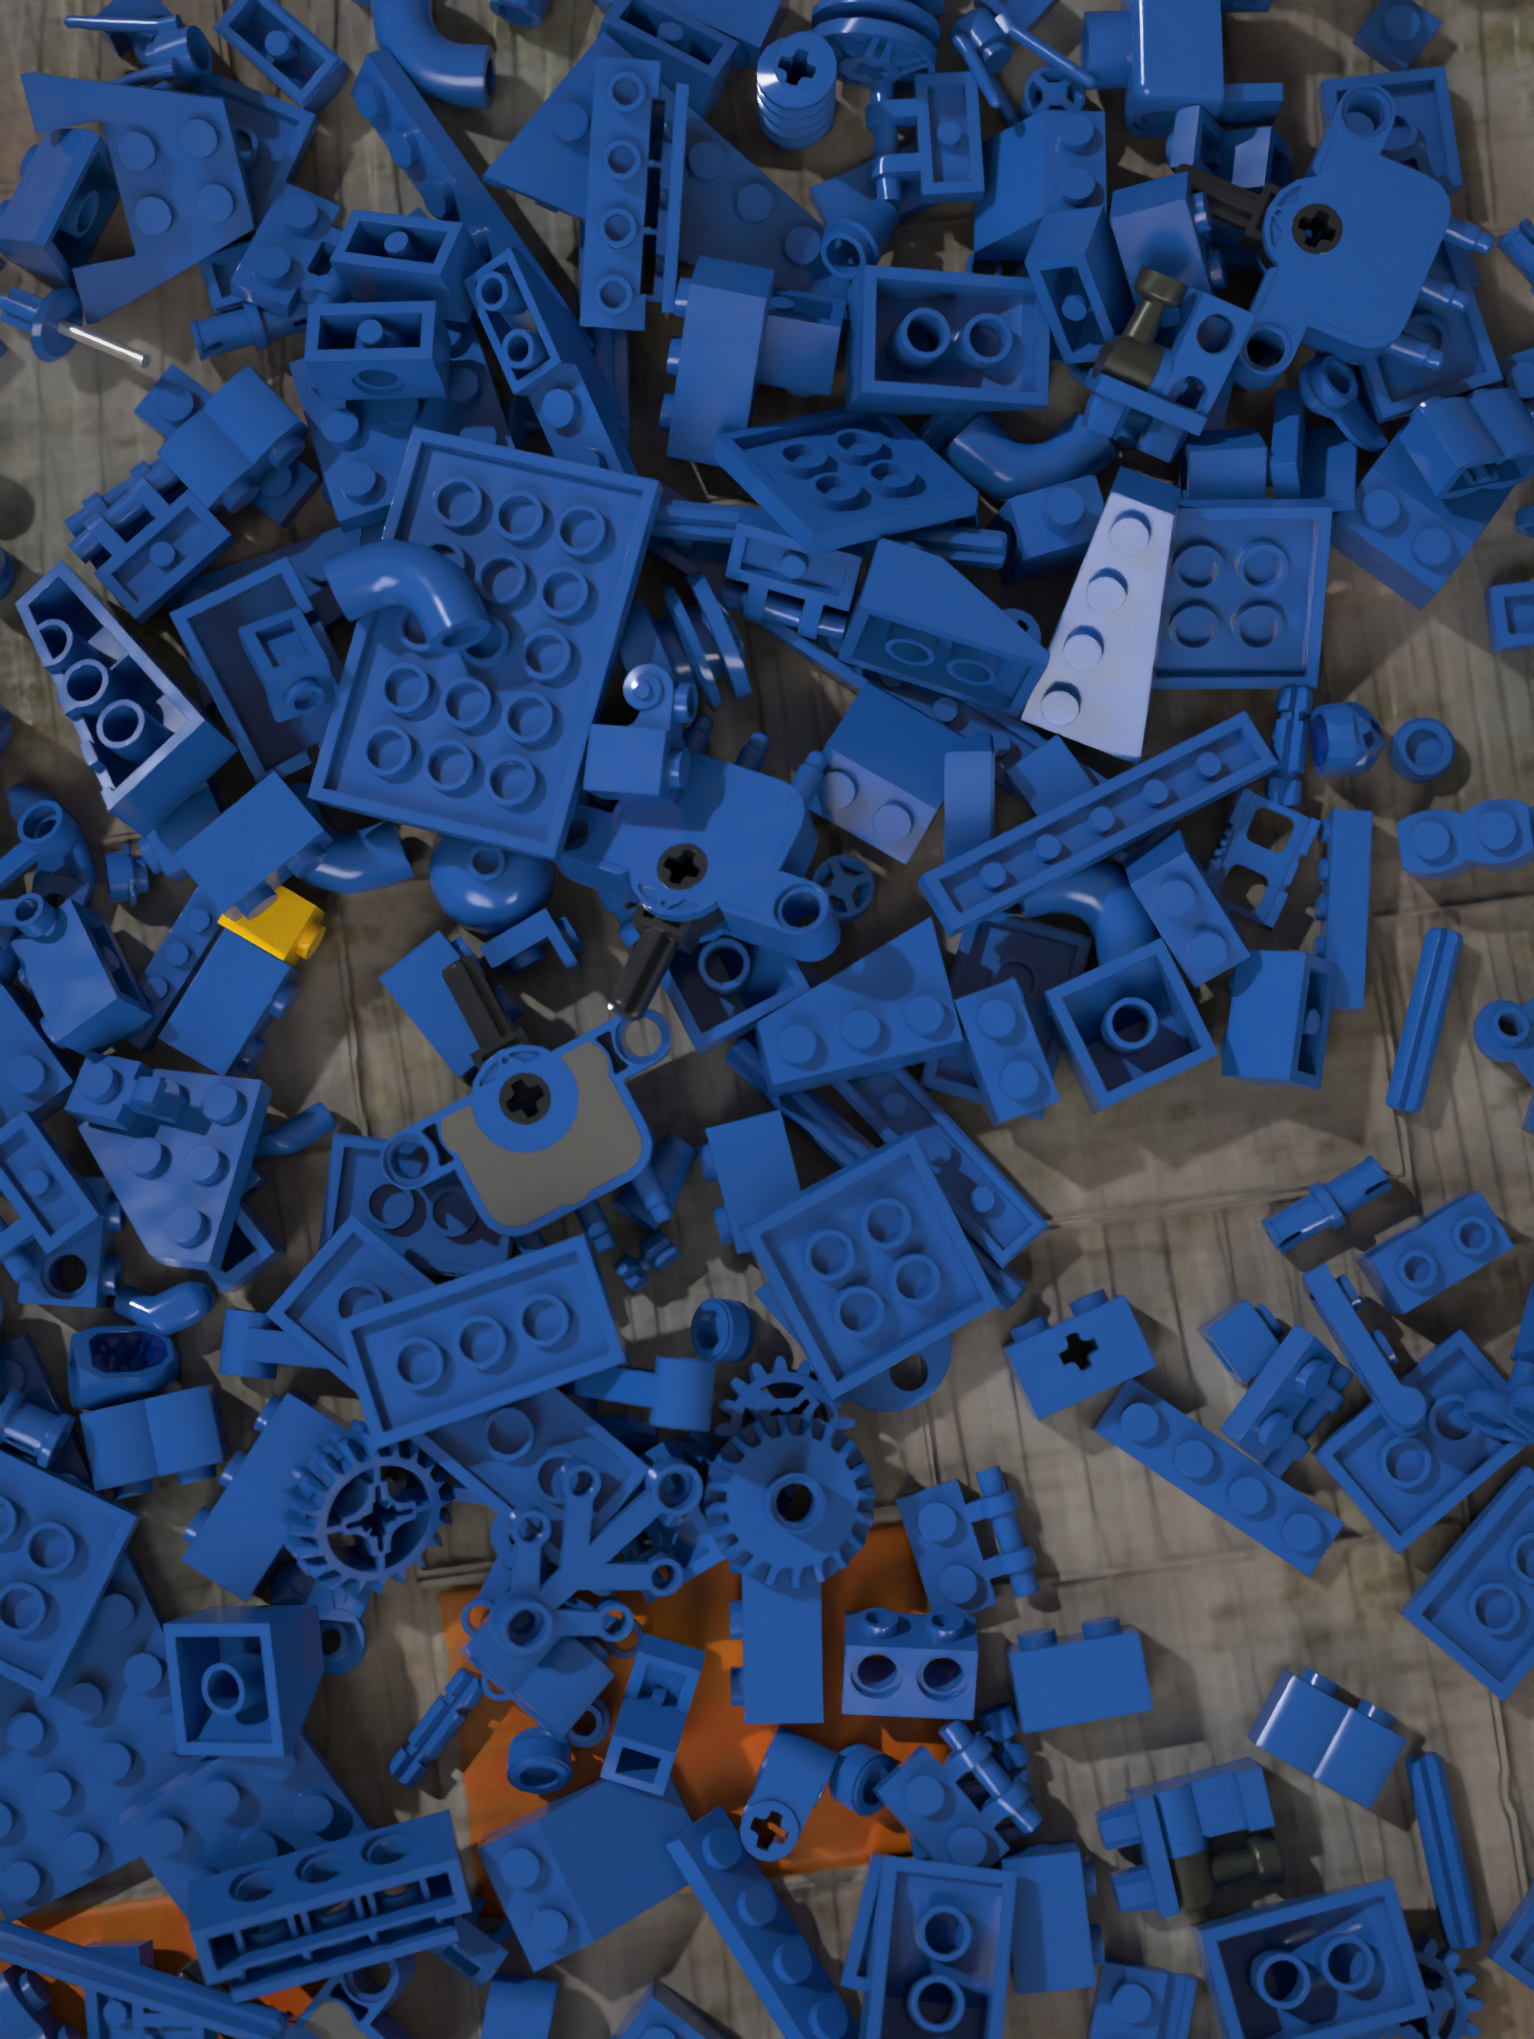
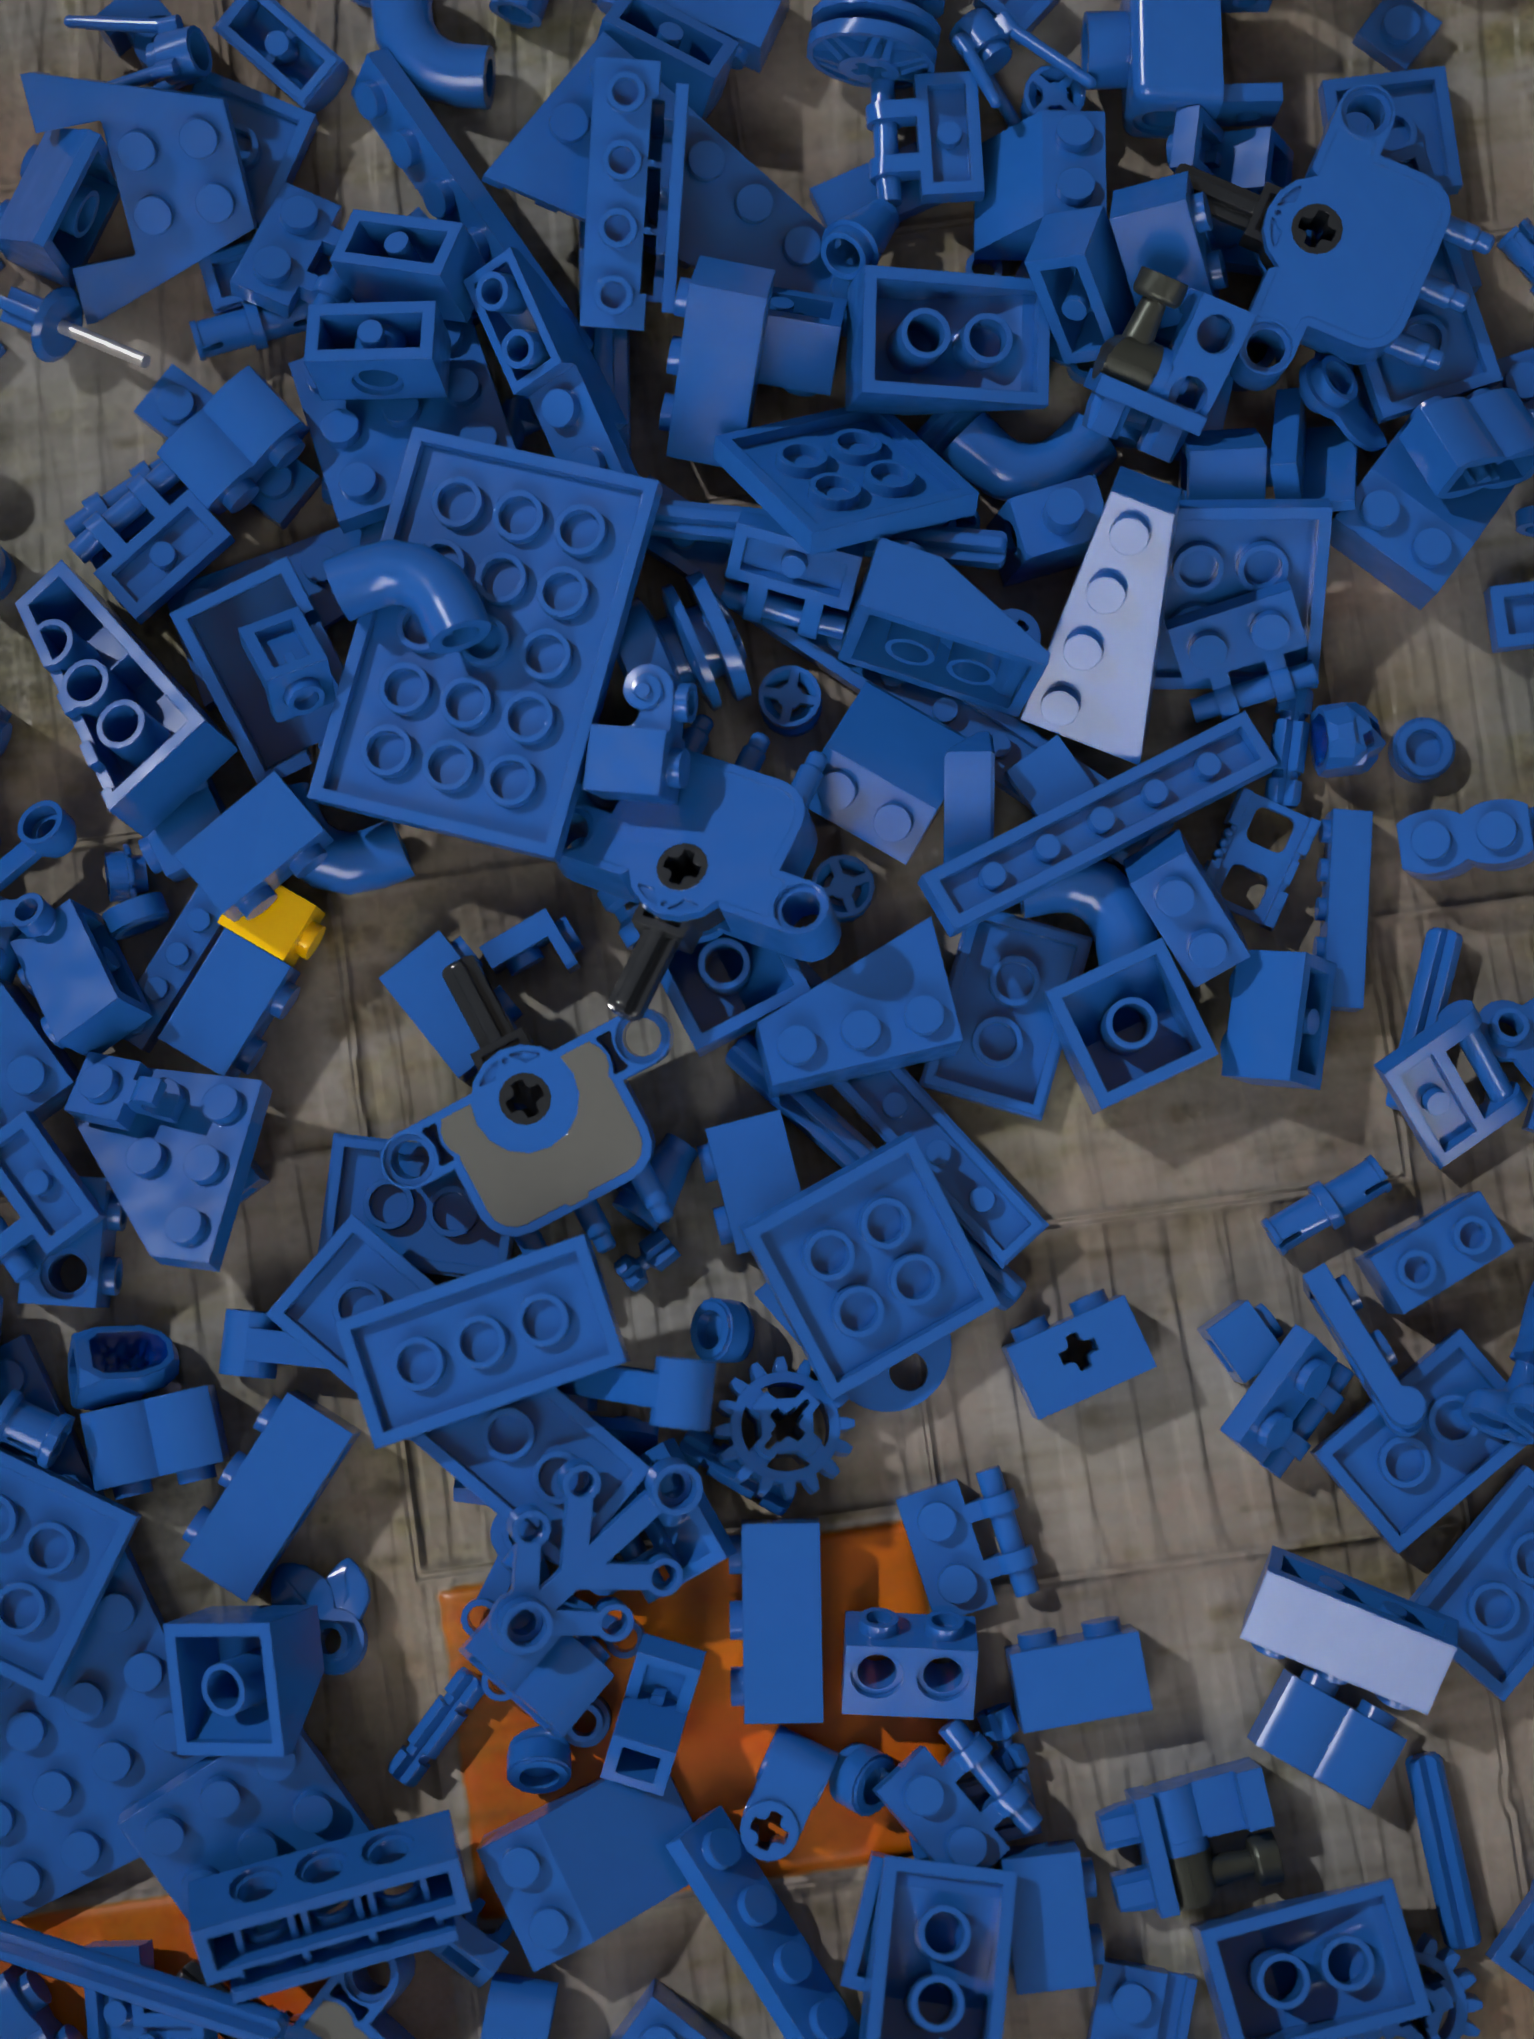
blue piece [7,784,98,909] -> none
blue arm [114,1281,215,1335] -> none
blue brick [206,1201,287,1292] -> none
blue arm [253,1102,336,1159] -> none
blue gear [277,1419,456,1596] -> none
blue cylinder [428,834,556,937] -> none
blue gear [704,1414,876,1588] -> none
blue piece [756,30,837,150] -> none
blue brick [953,978,1061,1127] -> none
blue plate [1091,1378,1344,1577] -> none
none -> blue tile [102,892,171,940]
none -> blue wheel [759,665,822,737]
none -> blue plate [1164,580,1319,723]
none -> brick [1240,1545,1459,1715]
none -> blue plate [1373,999,1528,1169]

